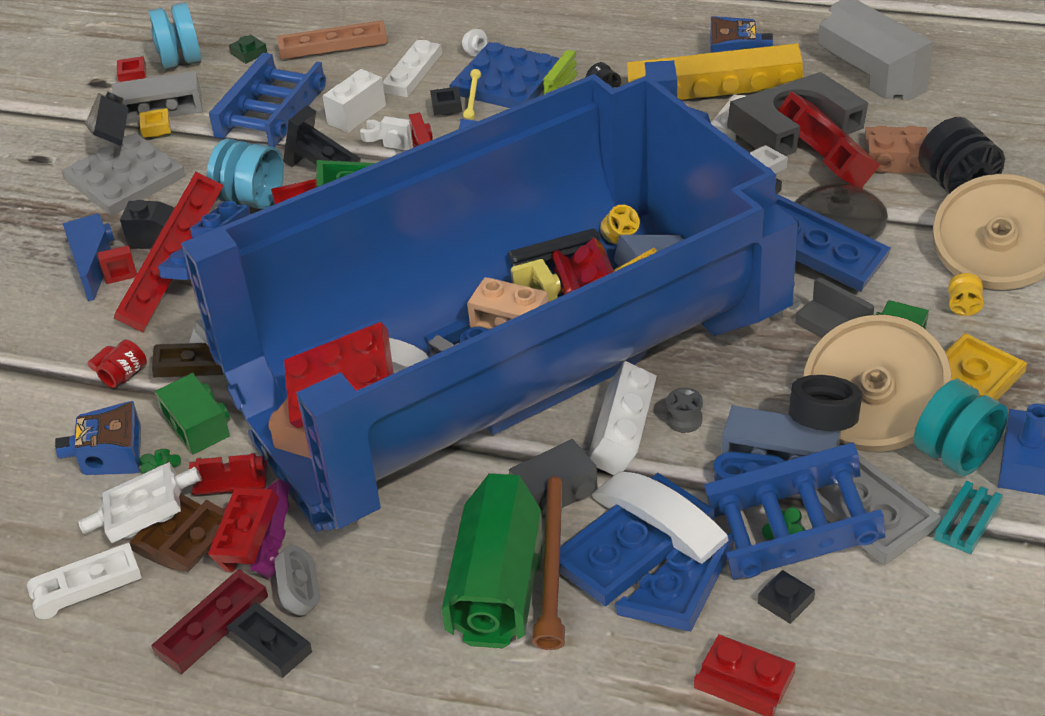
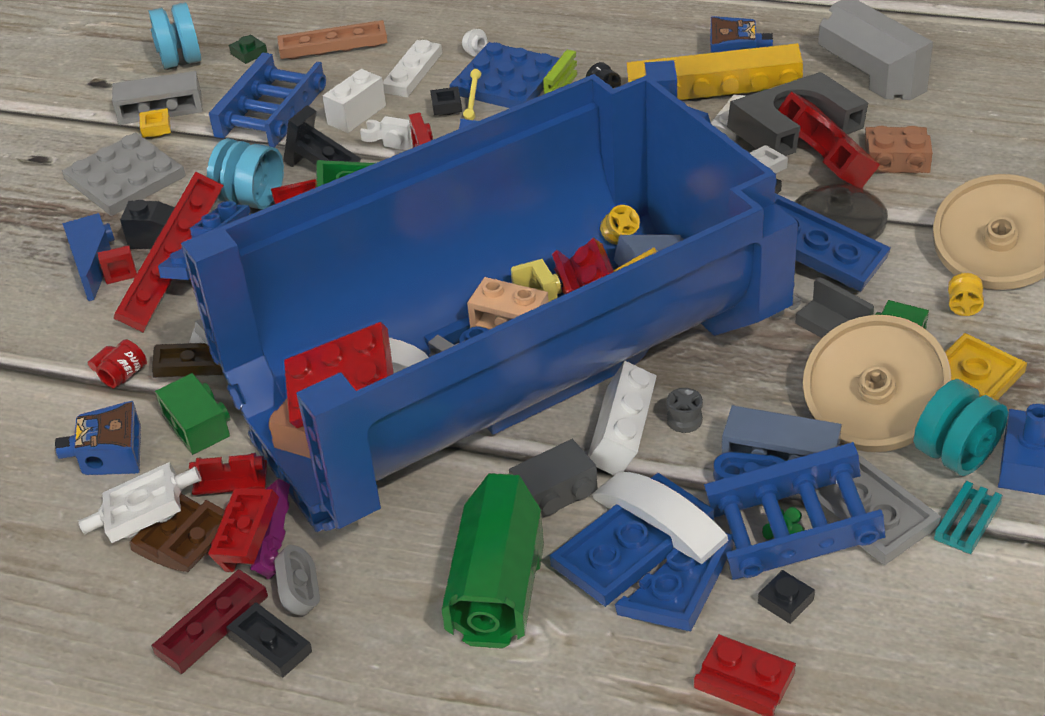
white plate [27,543,142,620] -> none
black slope [85,91,128,146] -> none
red plate [117,56,147,82] -> none
green plant [139,449,181,474] -> none
black axle [508,228,601,267] -> none
dark orange piece [532,476,565,650] -> none
black tyre [789,375,862,431] -> none
black wheel [918,117,1005,194] -> none

